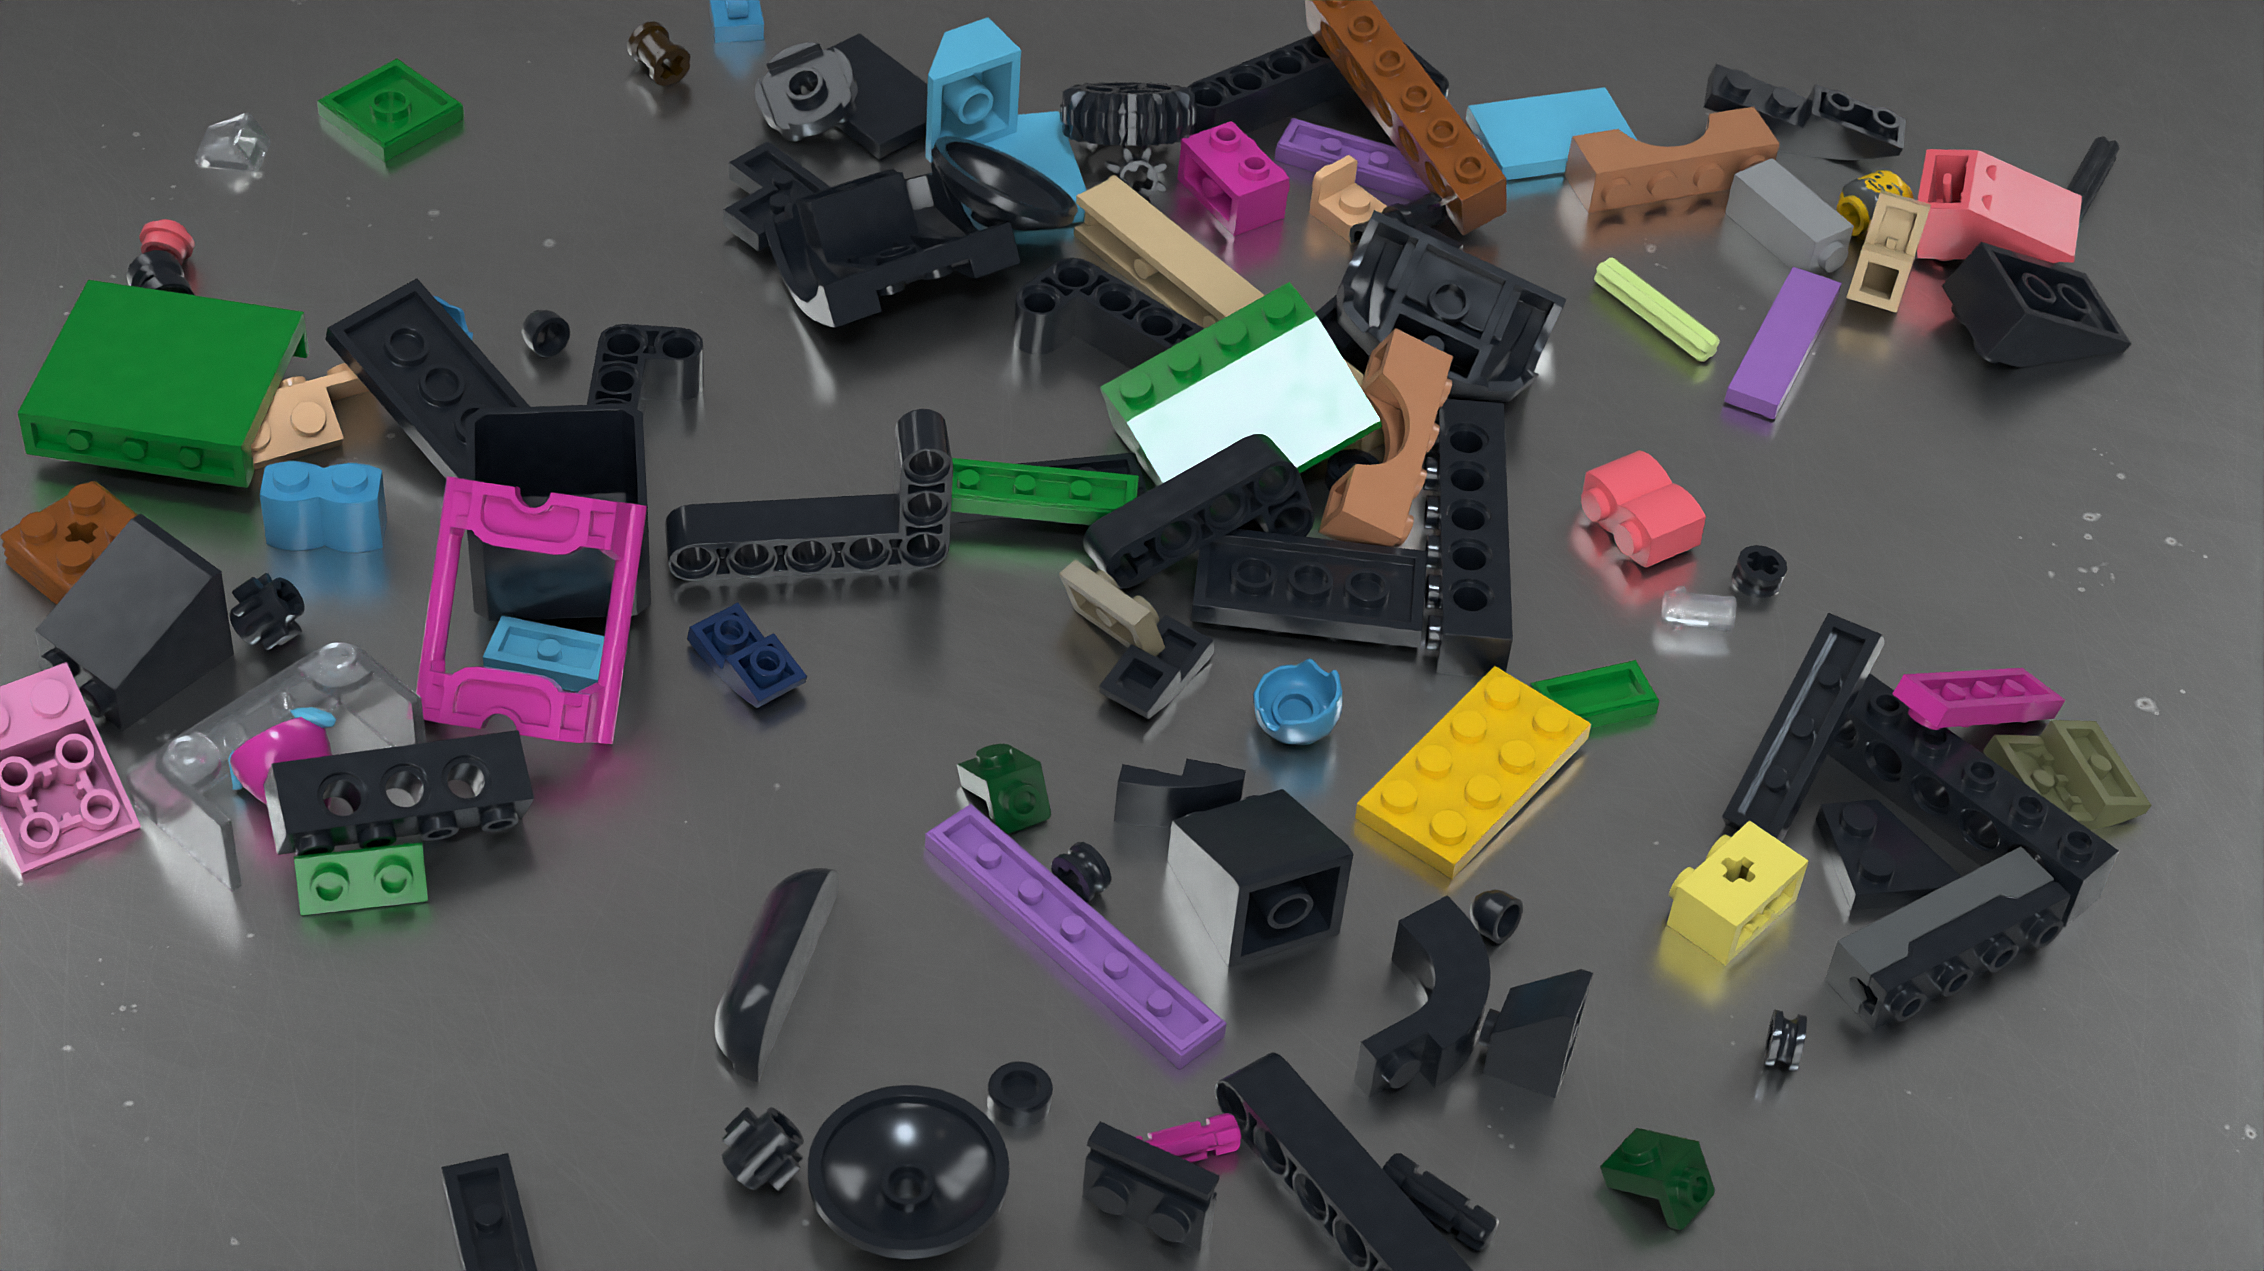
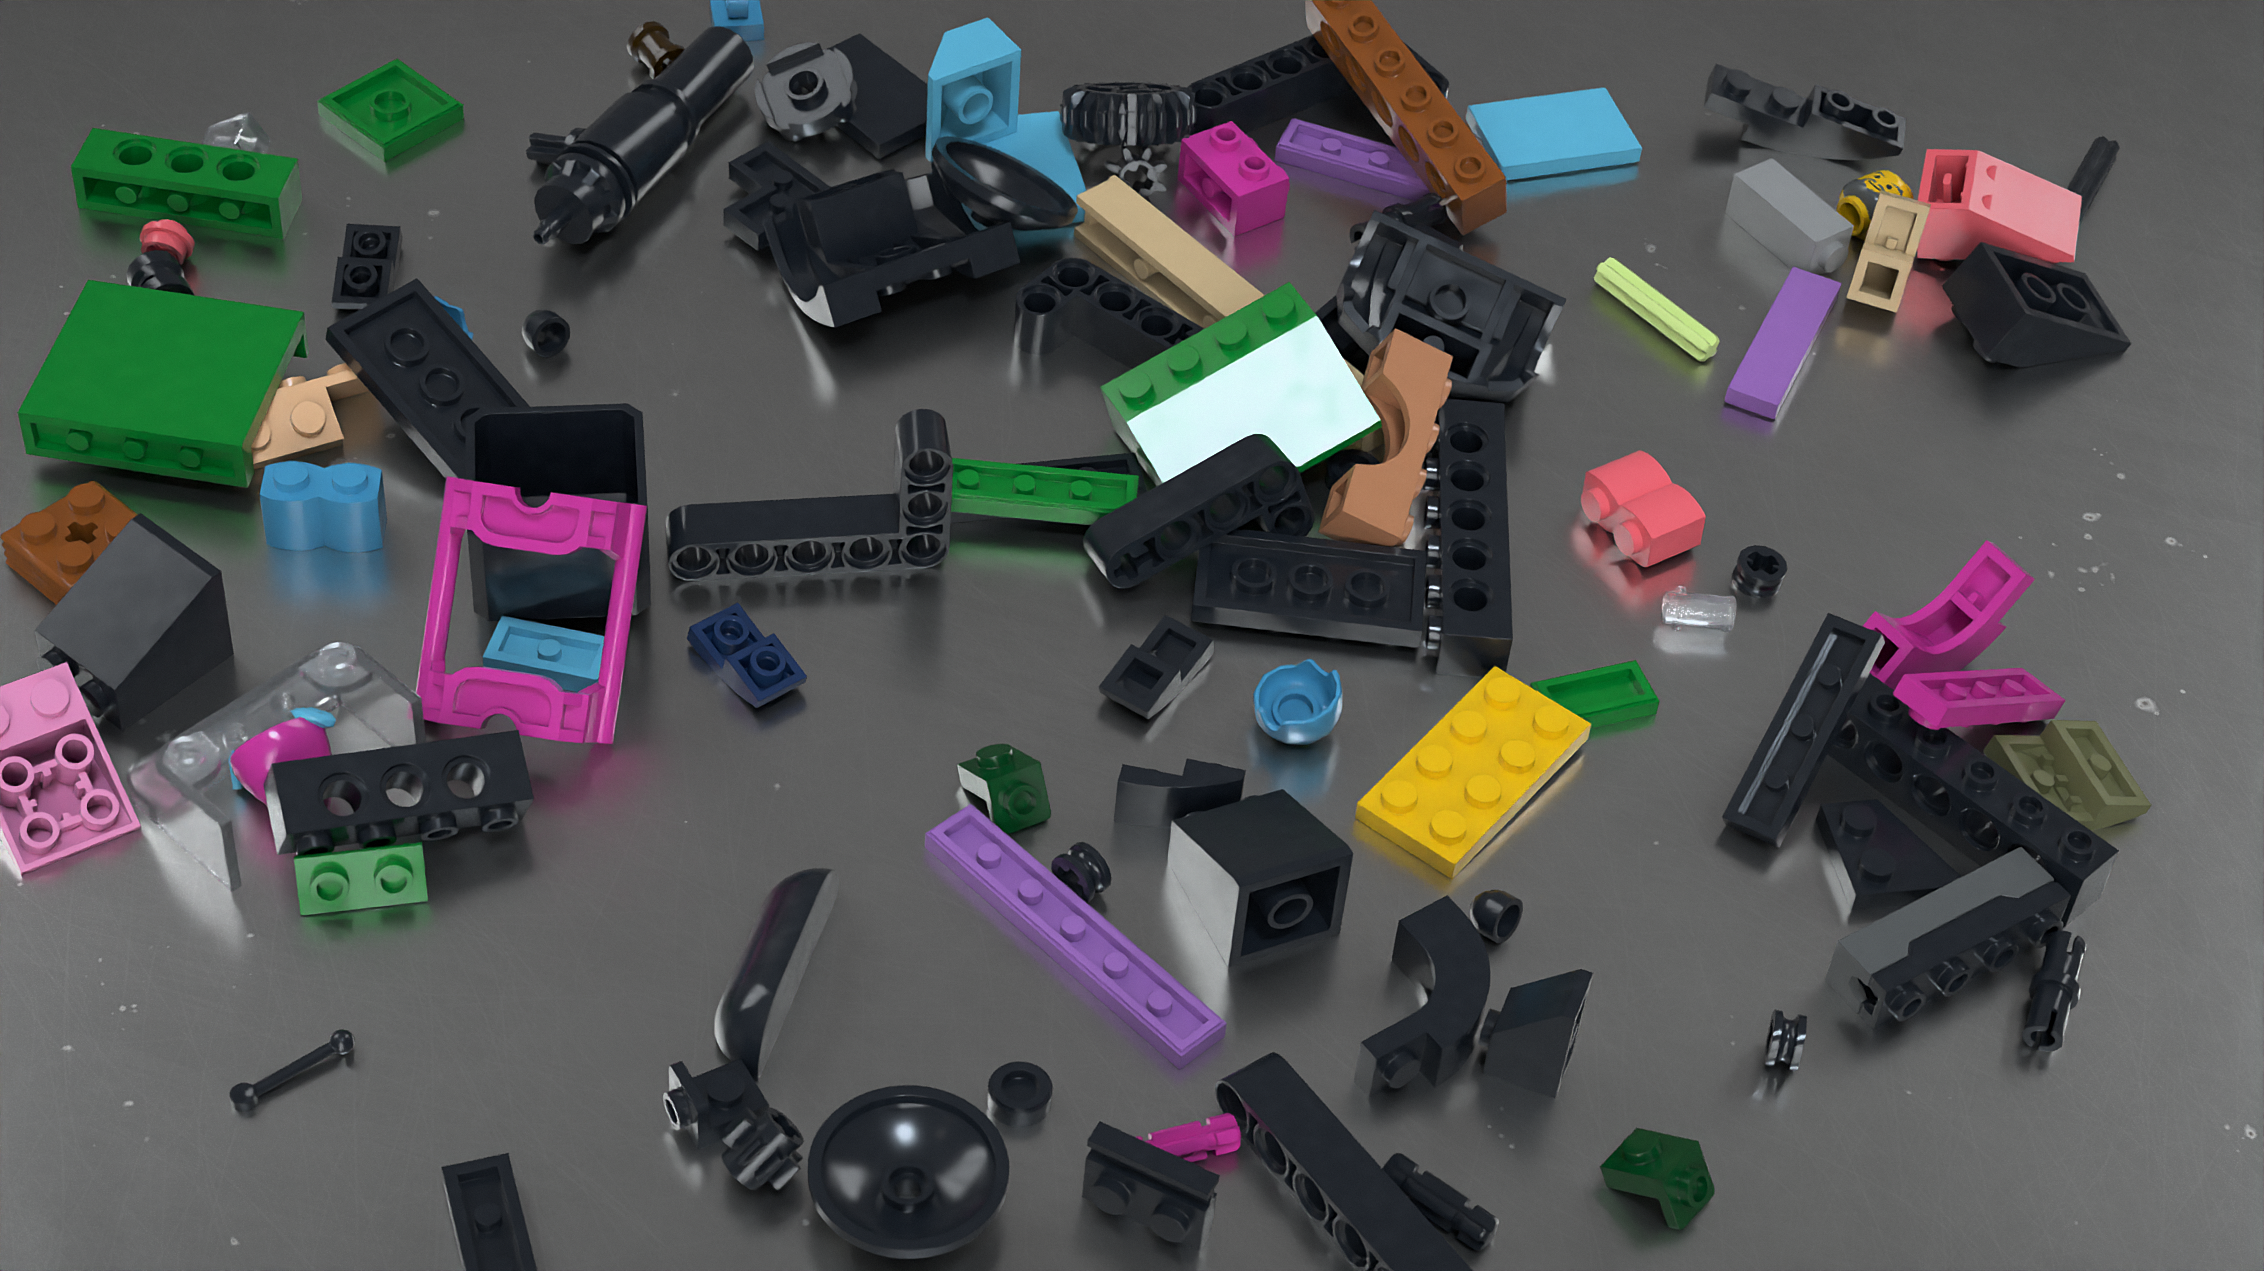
black gear [229,573,305,650] -> none
black beam [587,324,704,420] -> none
dark tan plate [1059,559,1165,657] -> none
light nougat bracket [1309,155,1387,244] -> none
nougat arch [1564,107,1780,213] -> none
light yellow brick [1667,821,1809,966] -> none
none -> green brick [71,128,303,239]
none -> black hinge [229,1029,355,1112]
none -> black slope [331,224,403,309]
none -> black piece [526,26,754,245]
none -> black bracket [663,1058,769,1150]
none -> dark pink arch [1863,540,2035,690]
none -> black pin [2022,931,2087,1052]

